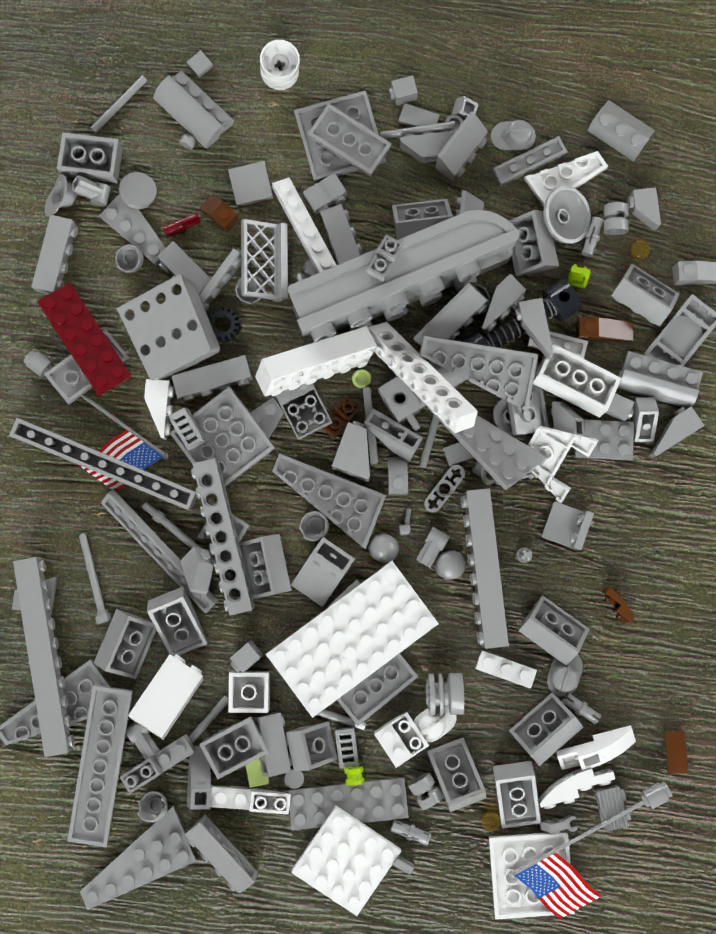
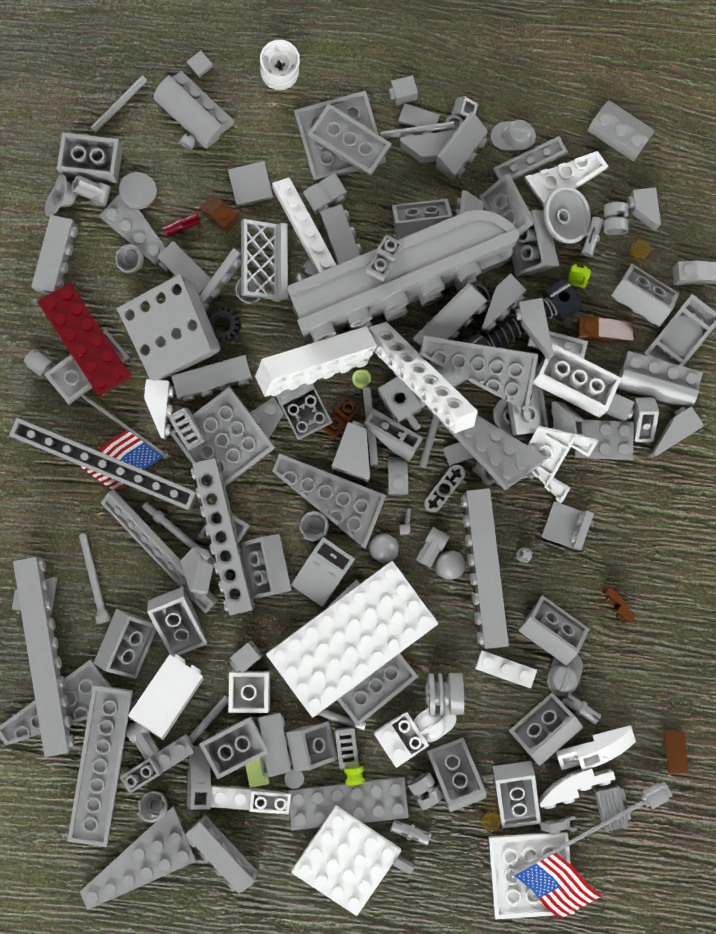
none -> light grey plate [479,174,535,236]

